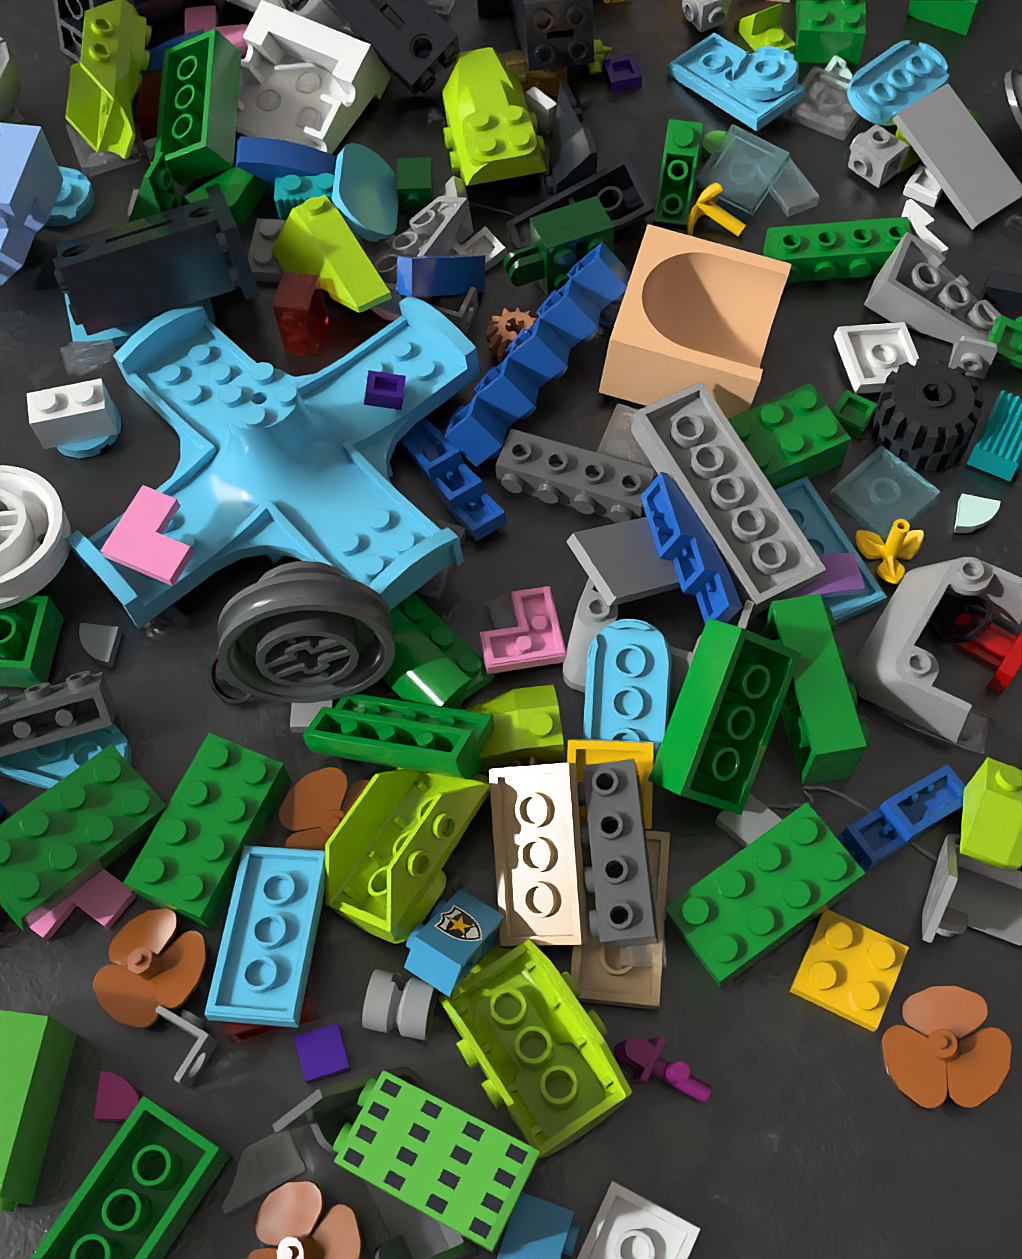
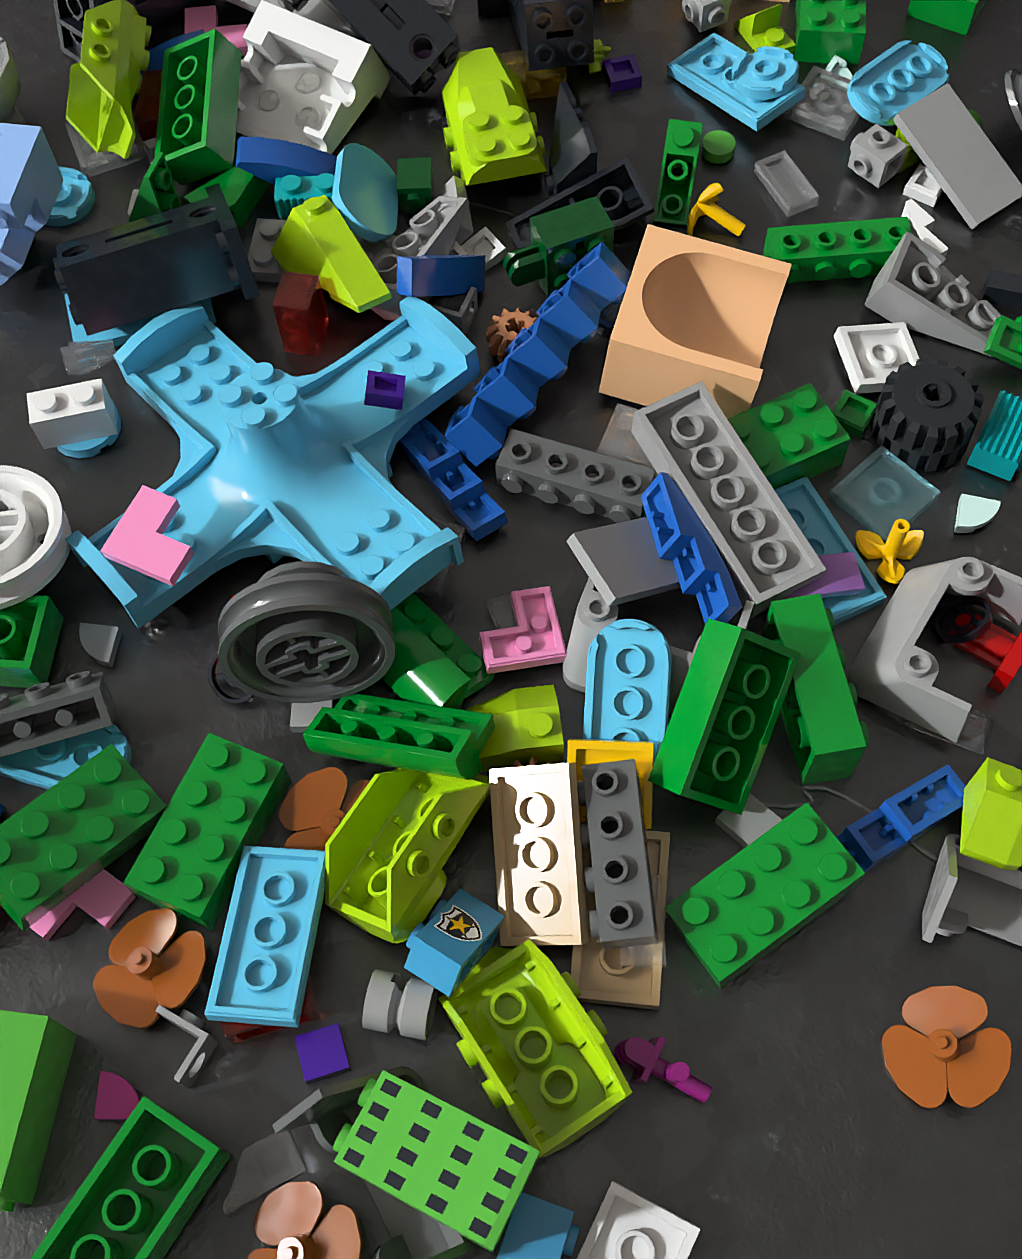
white tile [526,86,557,135] -> none
clear light blue tile [695,124,791,215] -> none
yellow plate [789,909,909,1032] -> none
light grey bracket [948,336,998,379] -> none

